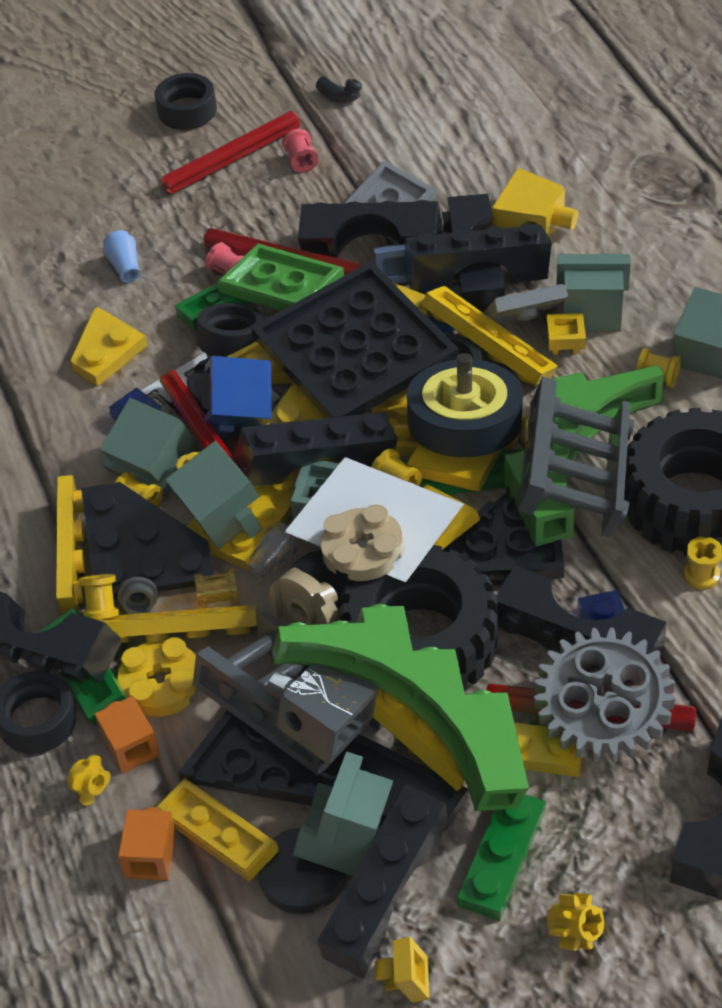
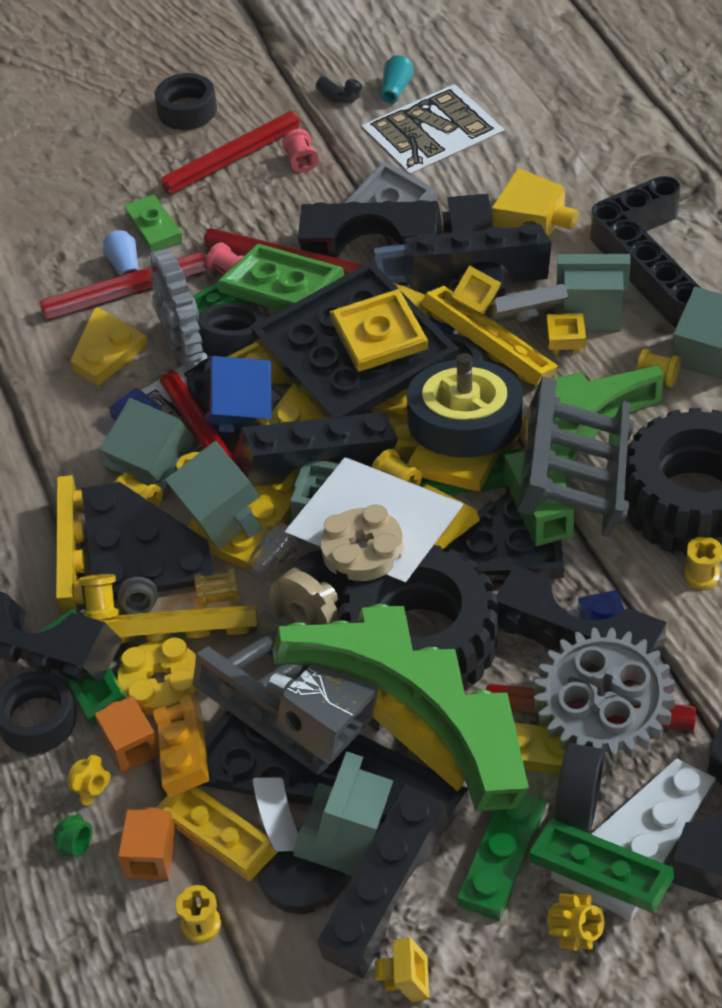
none -> red axle [40,252,207,320]
none -> green plate [53,814,93,857]
none -> bright green plate [124,194,183,252]
none -> light grey gear [148,248,203,366]
none -> light orange plate [153,693,209,798]
none -> yellow bush [175,885,221,944]
none -> white sticker [253,777,299,851]
none -> yellow plate [330,289,428,372]
none -> sticker [361,84,505,173]
none -> teal cone [380,55,414,104]
none -> yellow tile [451,266,501,317]
none -> green plate [529,818,674,914]
none -> white wing [551,759,716,921]
none -> black tyre [554,743,604,833]
none -> black beam [590,176,701,328]

